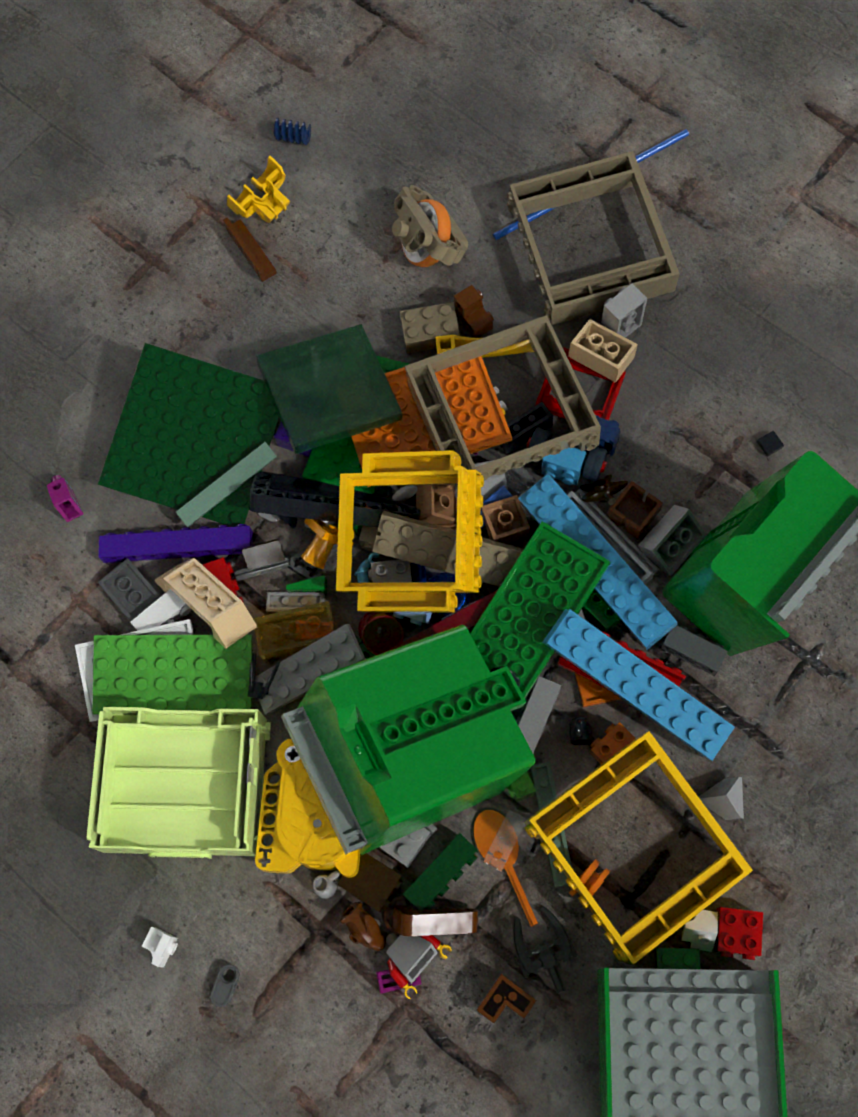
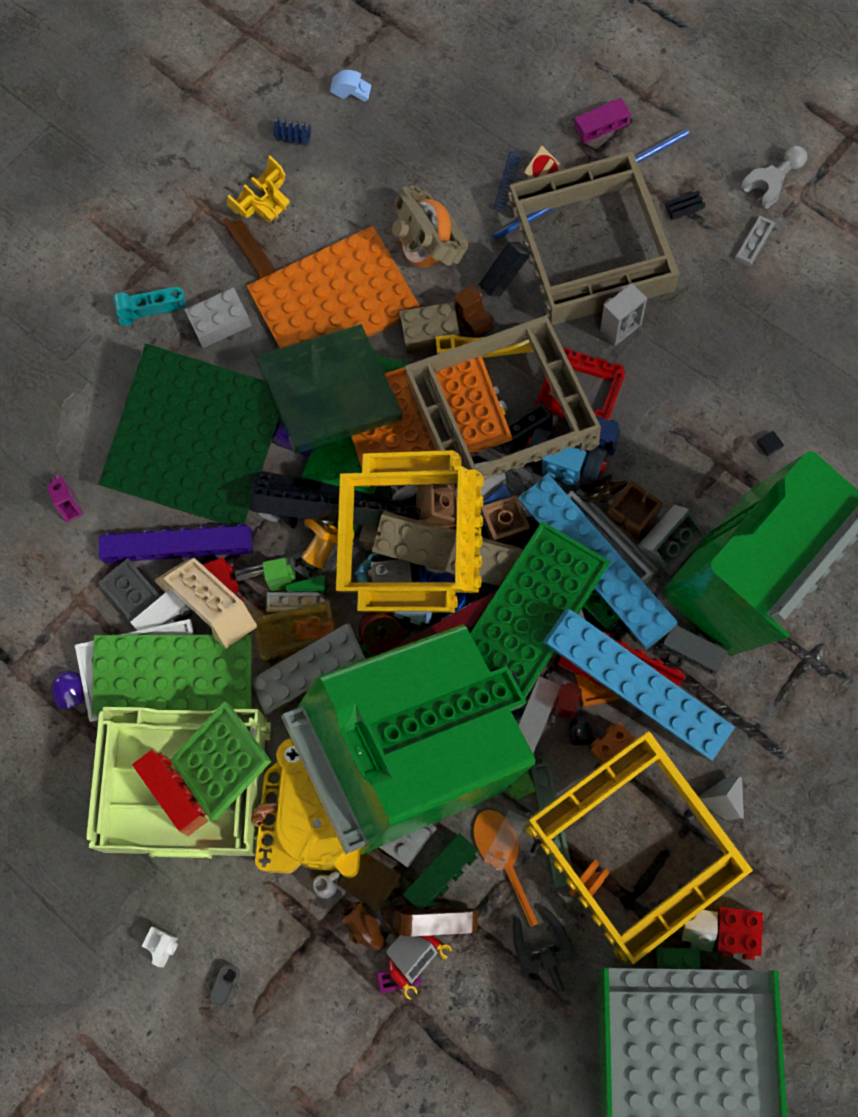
sand green tile [176,442,277,527] -> none
panel [242,539,285,570] -> none
black plant [247,652,280,699] -> none
reddish brown brick [477,974,537,1023] -> none
tan brick [568,319,638,382] -> none
none -> dark purple hair [51,671,85,709]
none -> teal piece [113,287,186,326]
none -> red brick [132,749,209,836]
none -> bright green plate [170,702,272,821]
none -> light grey brick [184,287,252,348]
none -> orange plate [247,226,421,373]
none -> dark orange arm [251,802,278,827]
none -> bright green brick [262,558,296,592]
none -> light blue brick [330,70,371,102]
none -> black brick [478,242,532,297]
none -> blue piece [494,151,521,211]
none -> piece [524,146,566,180]
none -> clear red brick [555,683,582,719]
none -> magenta brick [574,98,631,144]
none -> black tile [665,190,706,220]
none -> light grey tile [734,215,775,267]
none -> light grey piece [741,146,807,209]

